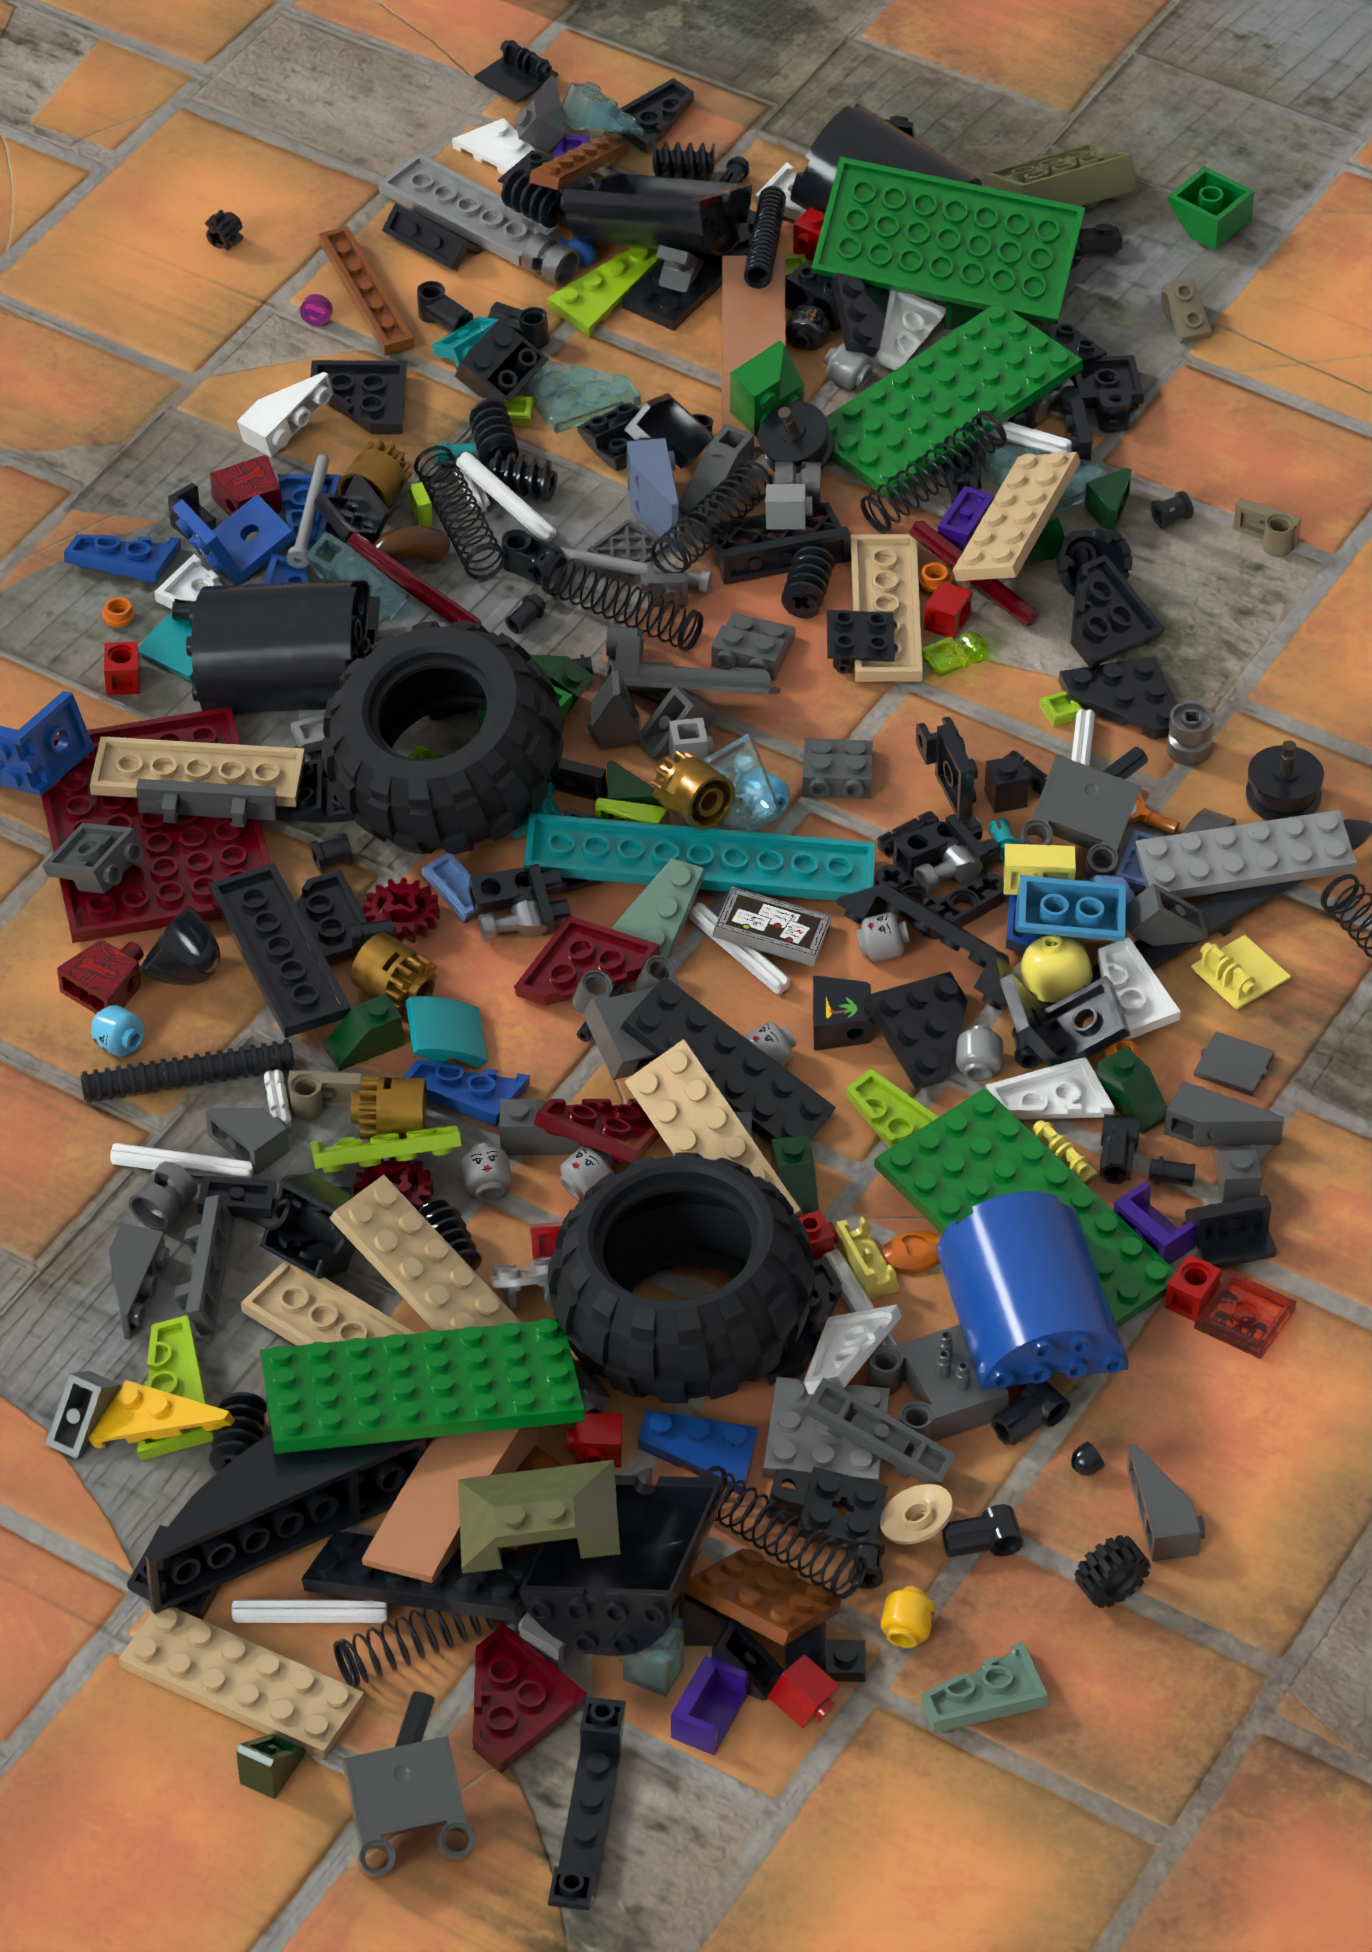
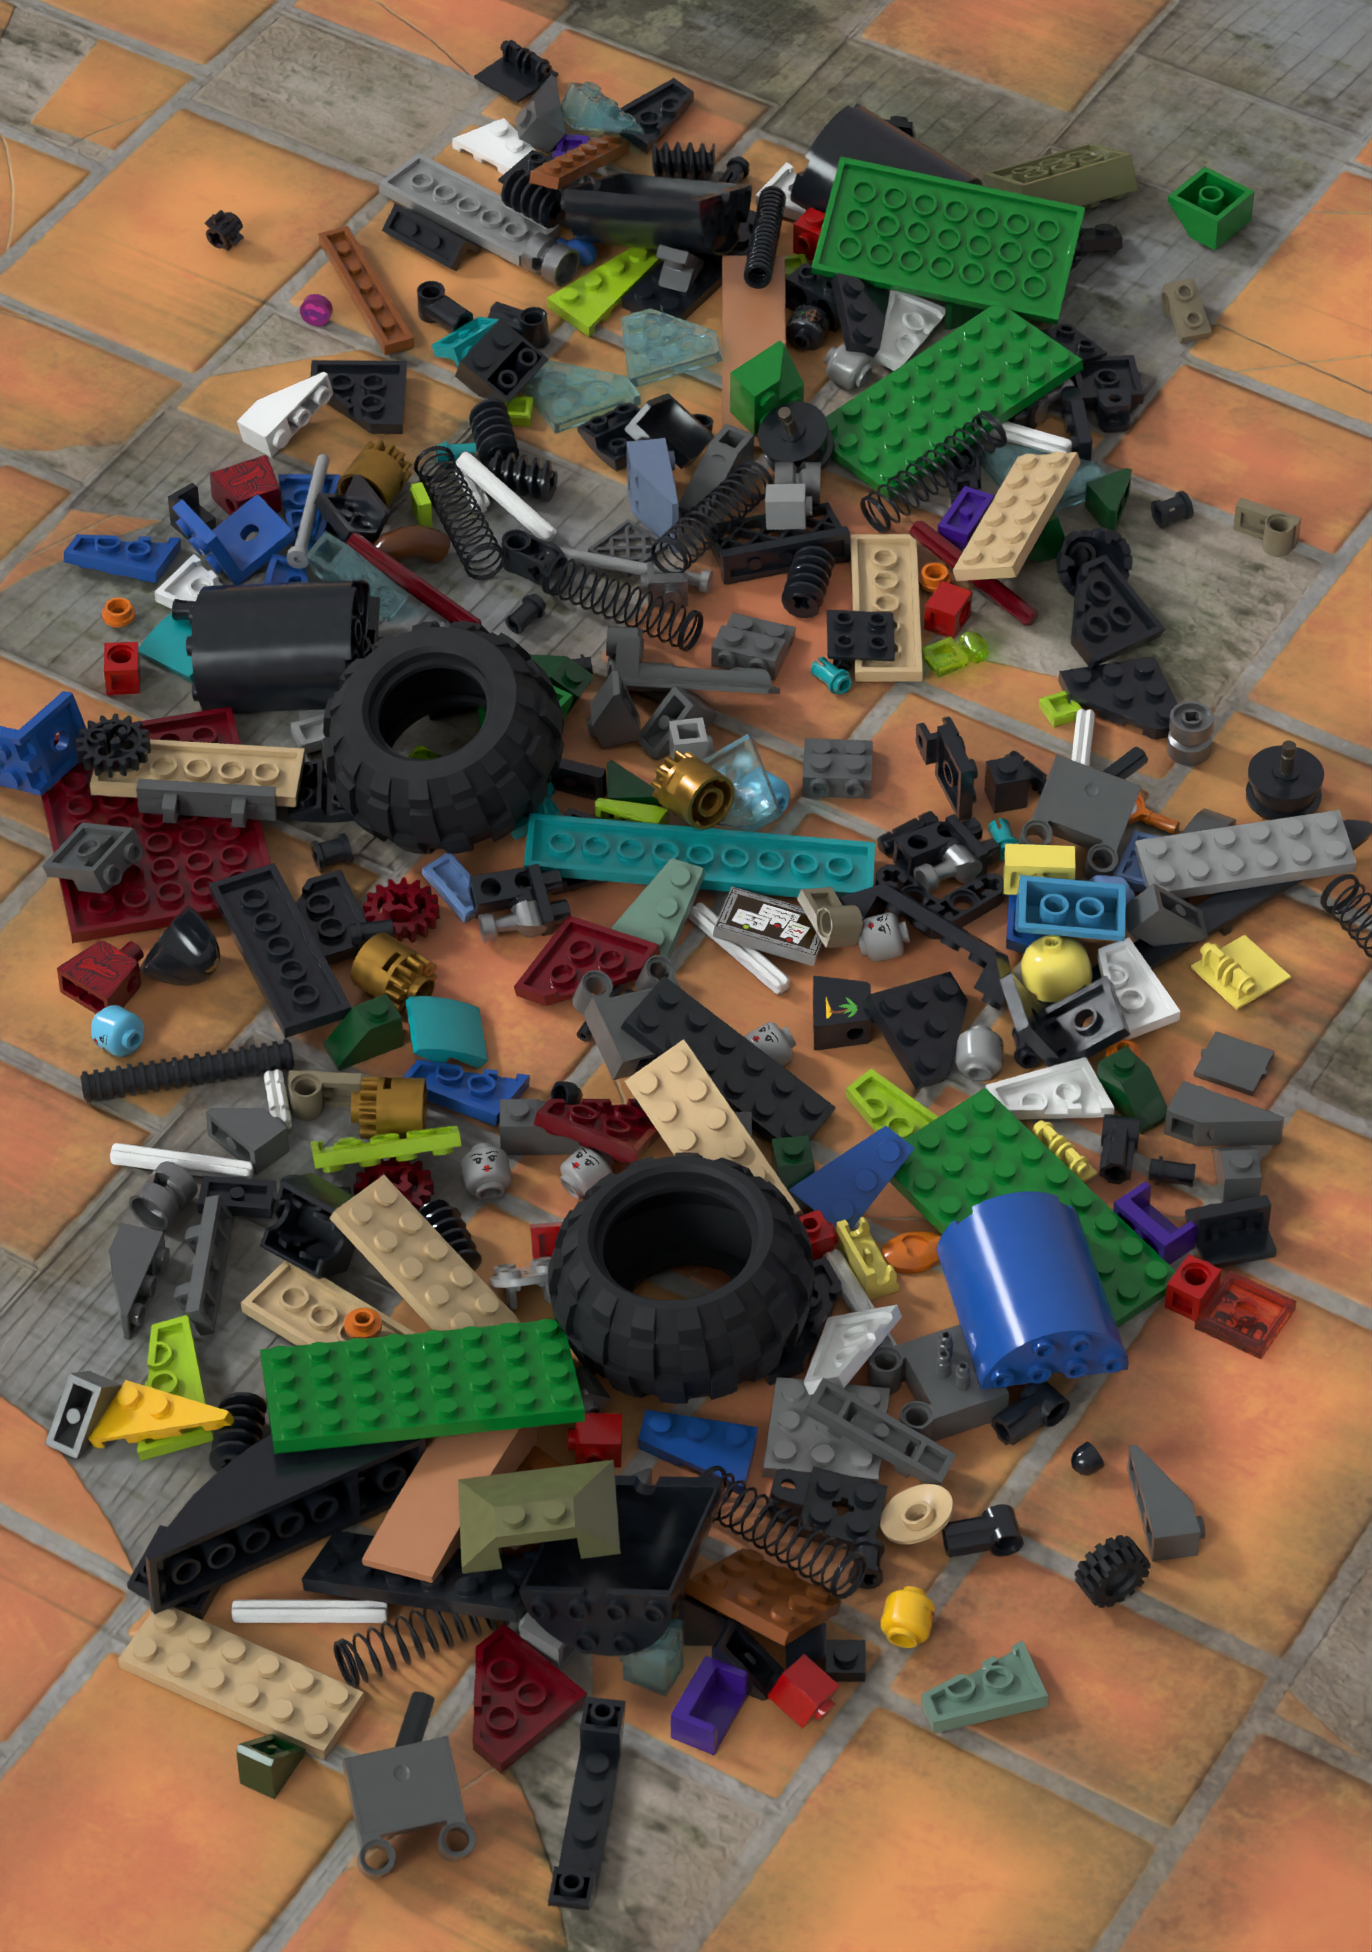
none -> black gear [75,714,151,778]
none -> orange plate [344,1308,382,1339]
none -> black hinge [551,1081,583,1105]
none -> clear light blue plate [620,308,723,388]
none -> blue wing [789,1126,915,1230]
none -> dark tan plate [797,887,863,948]
none -> teal pin [810,657,852,695]

